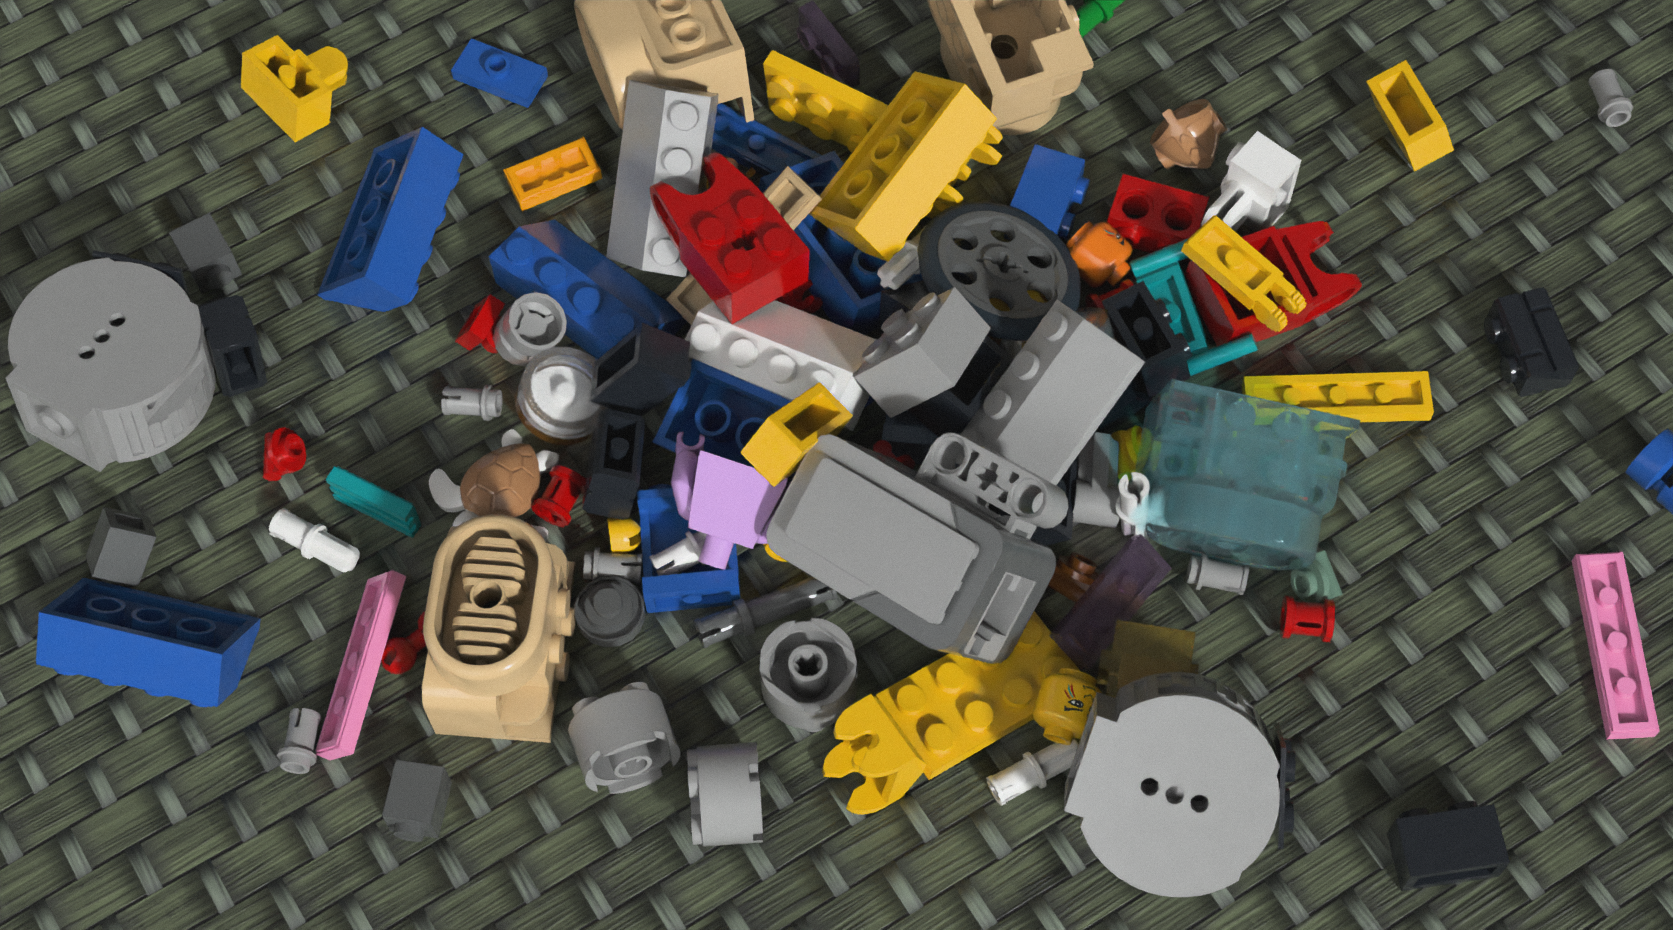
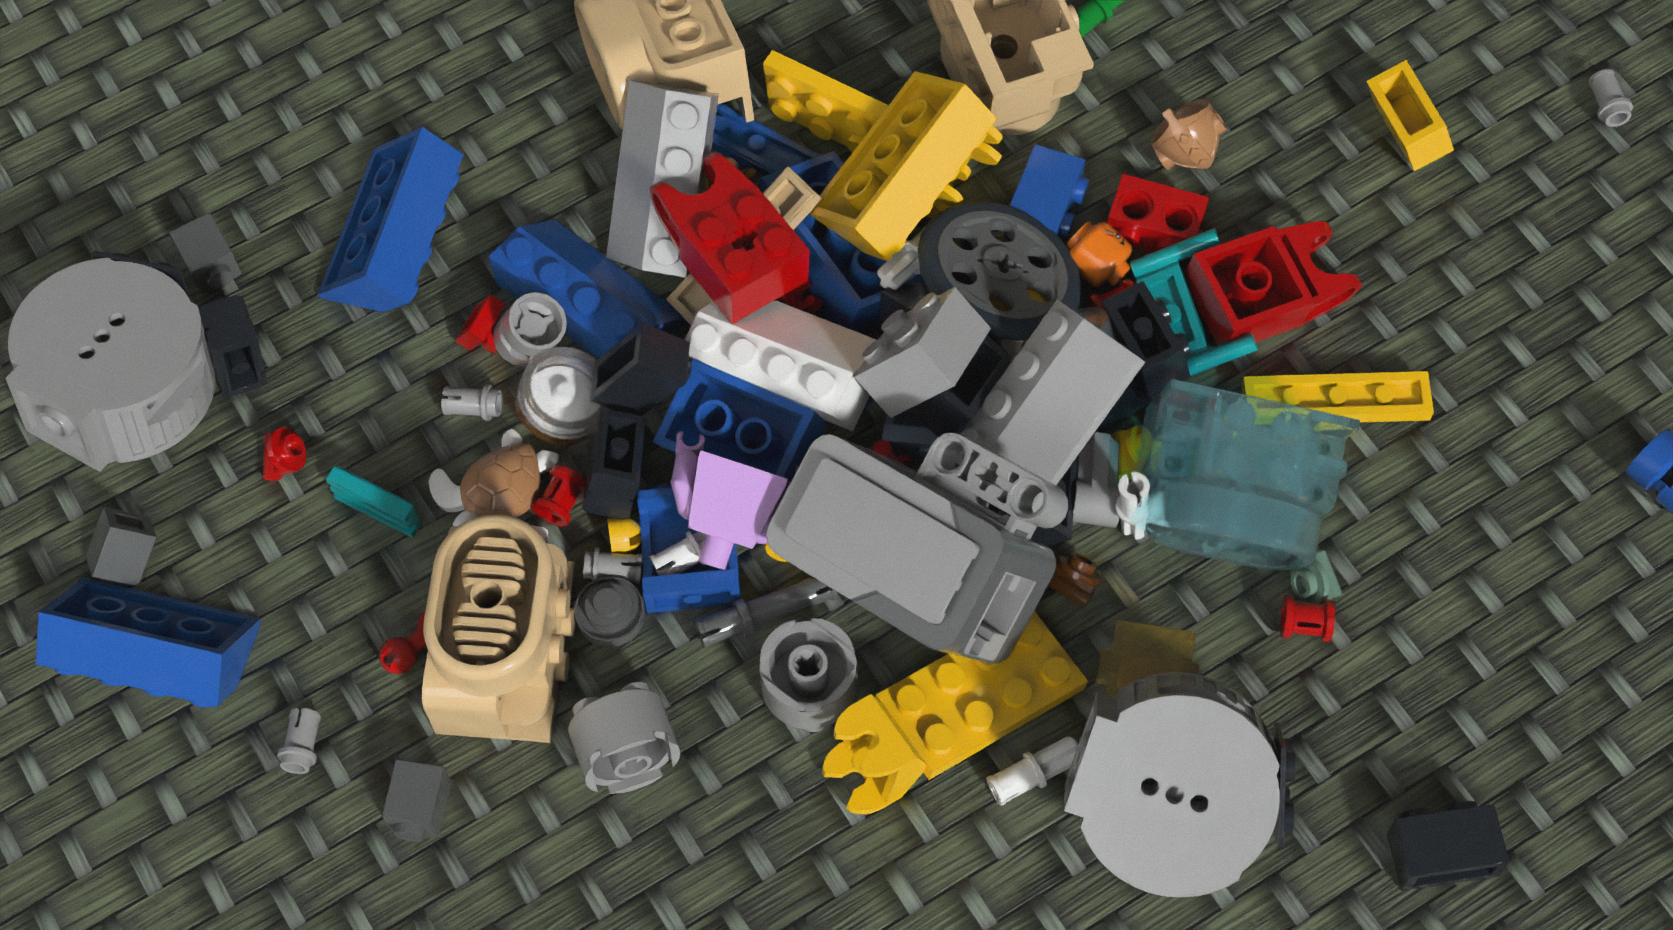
yellow brick [241,35,348,142] -> none
white axle [269,508,360,572] -> none
bright pink tile [315,570,406,761] -> none
blue plate [451,38,548,108] -> none
light orange plate [503,137,603,211] -> none
light grey brick [687,742,763,847] -> none
yellow piece [740,382,853,487] -> none
clear purple plate [796,0,860,88] -> none
yellow head [1032,668,1102,745] -> none
plate [1049,534,1172,670] -> none
yellow hinge [1181,215,1306,332] -> none
light grey pin [1186,553,1249,595] -> none
white brick [1201,131,1302,232] -> none
black brick [1484,287,1579,397] -> none
bright pink tile [1572,552,1660,740] -> none

